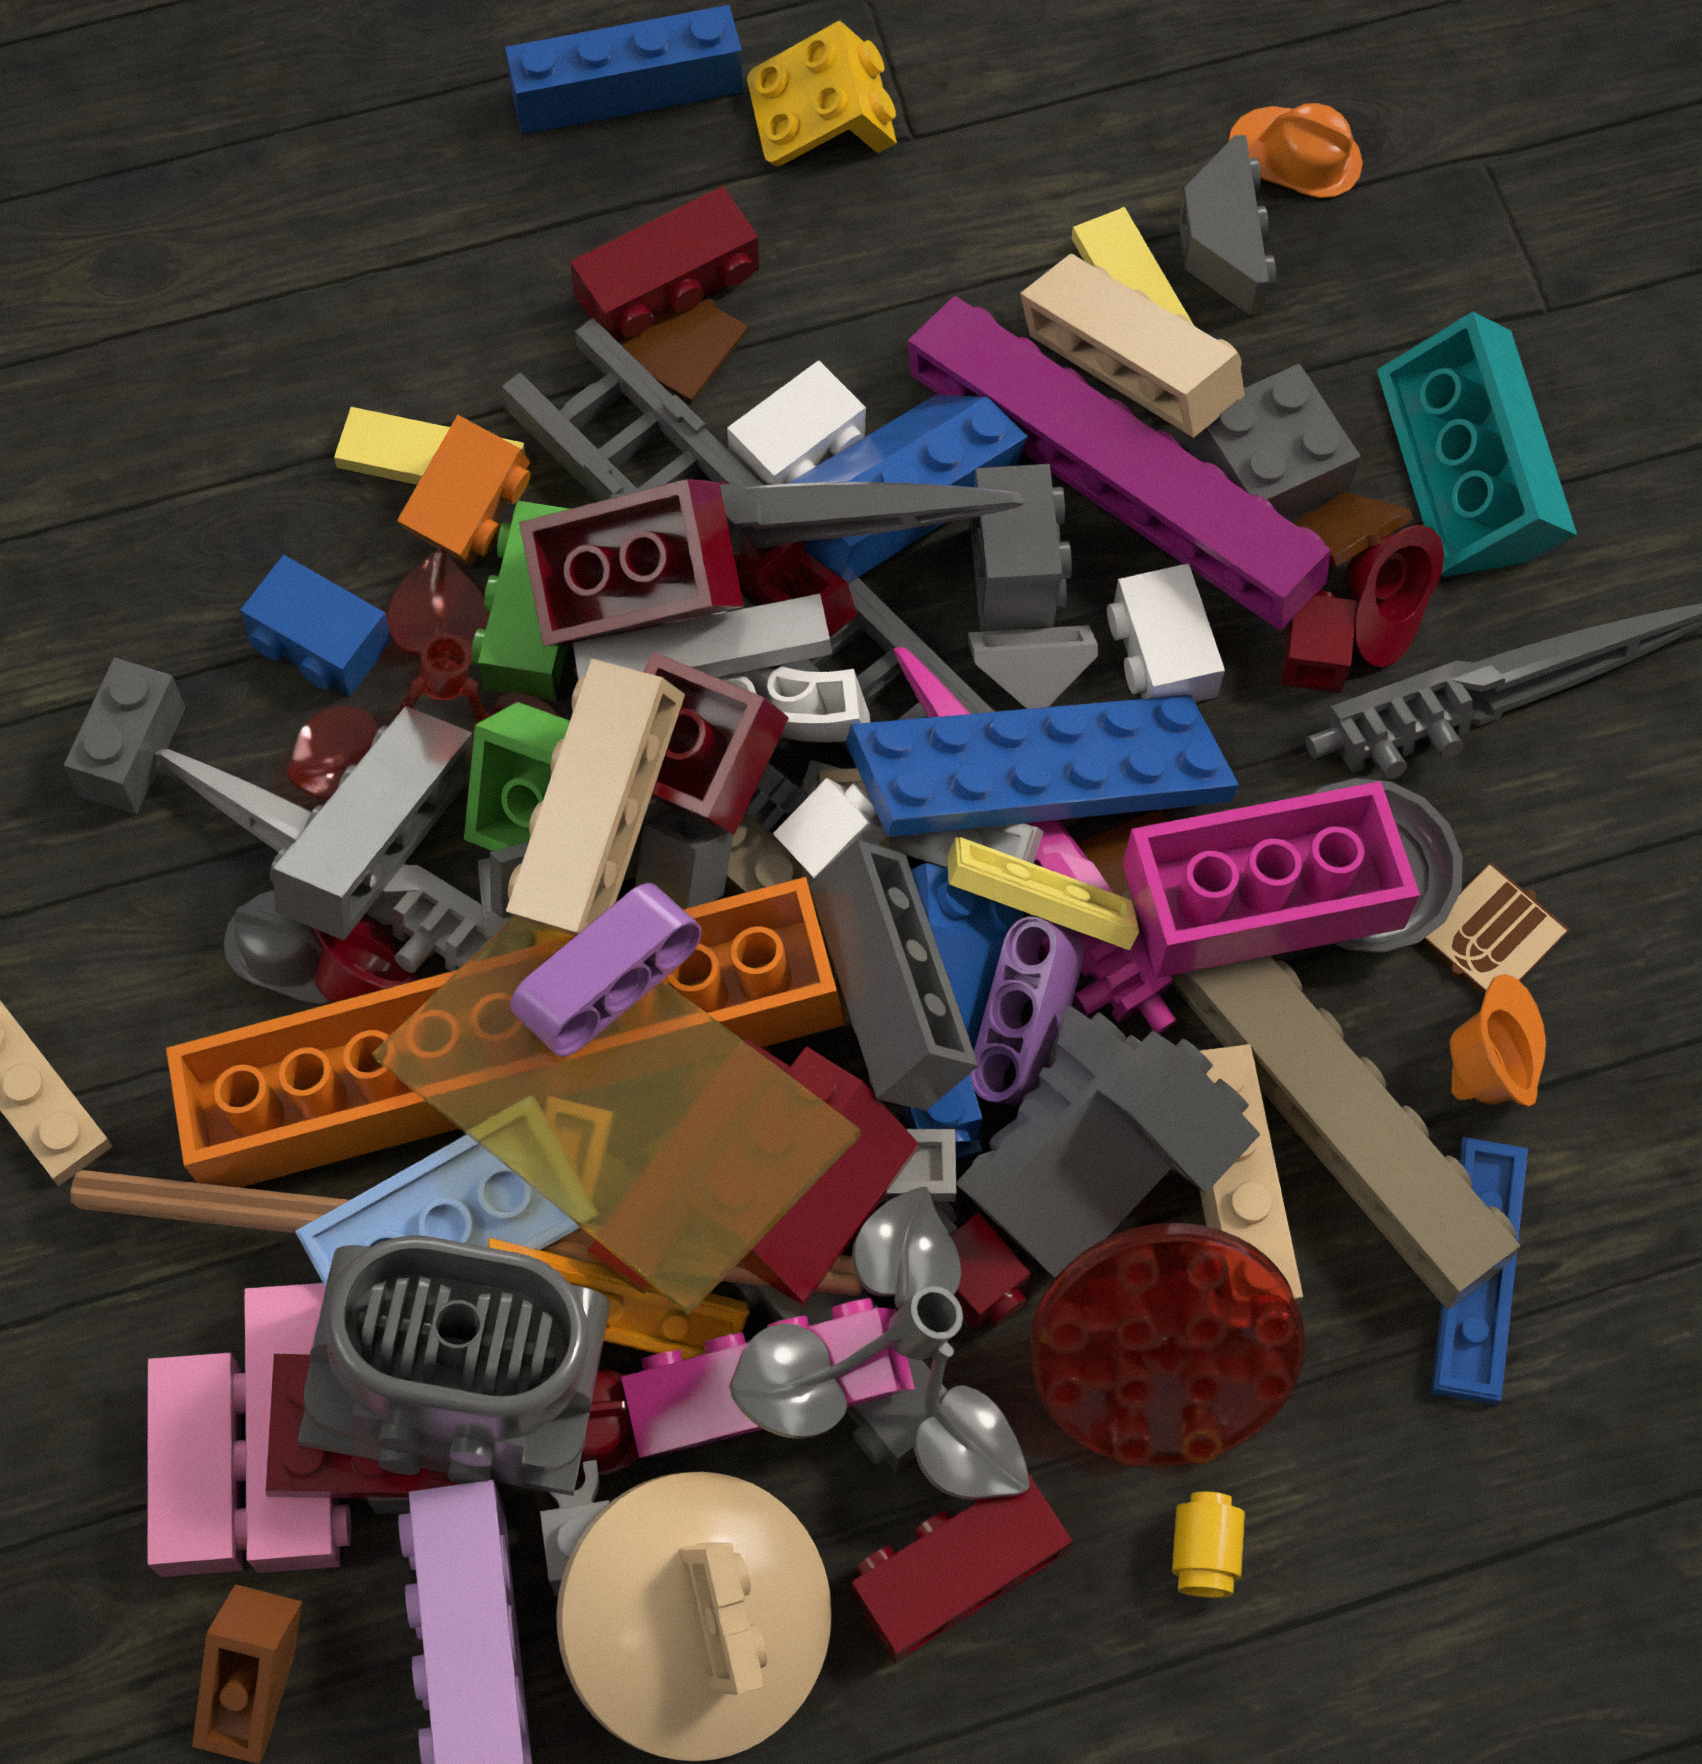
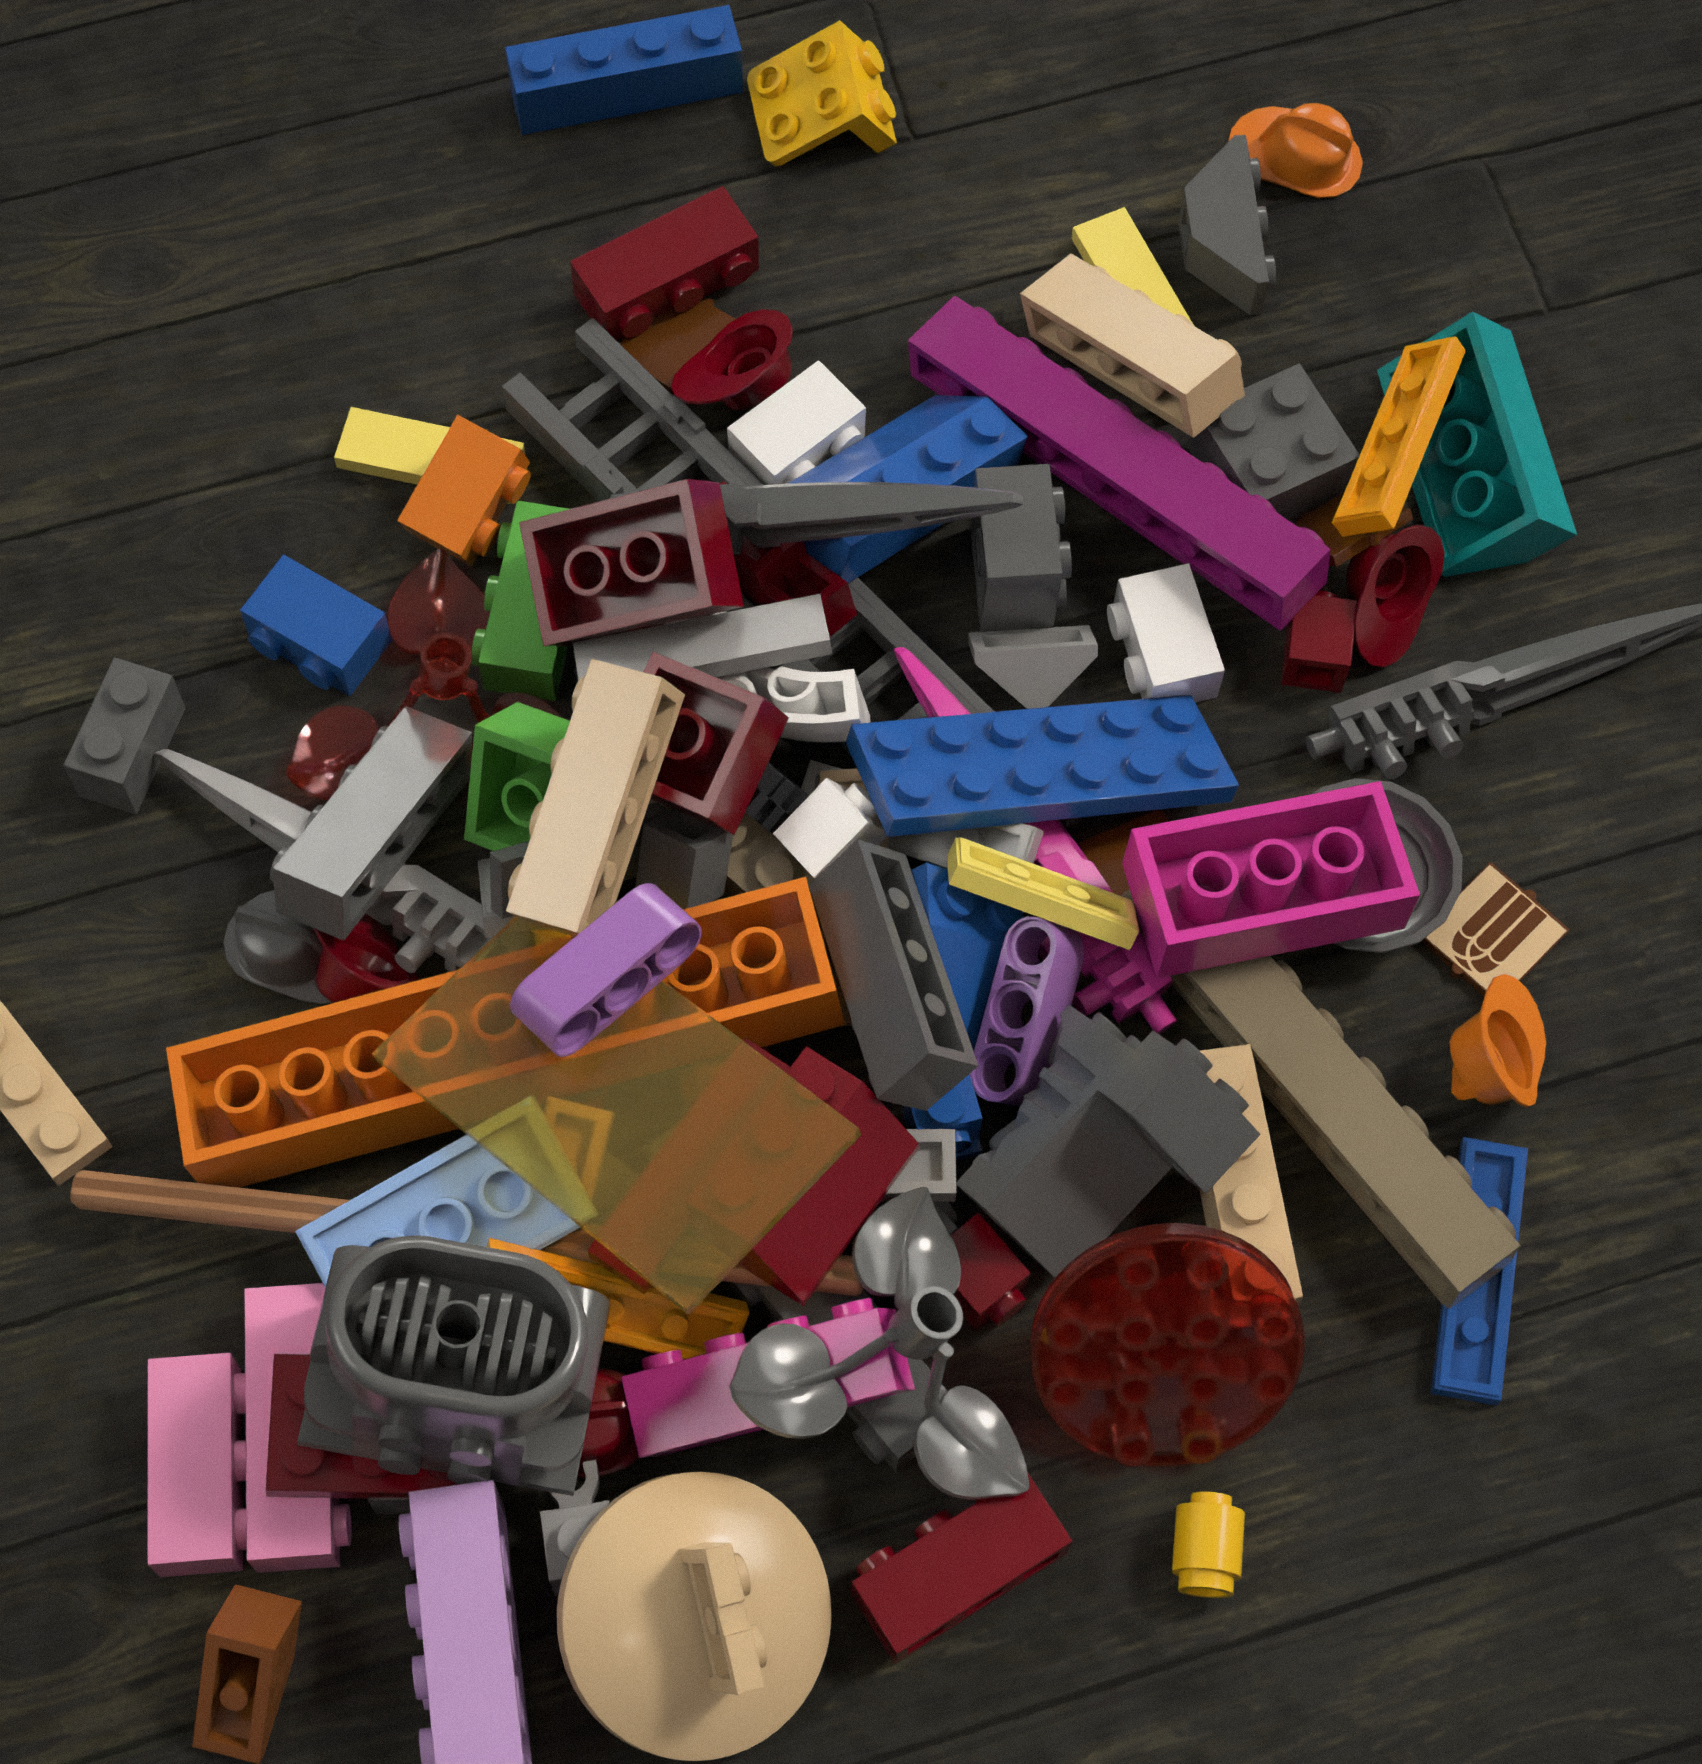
none -> dark red piece [671,309,793,411]
none -> light orange tile [1332,336,1466,537]

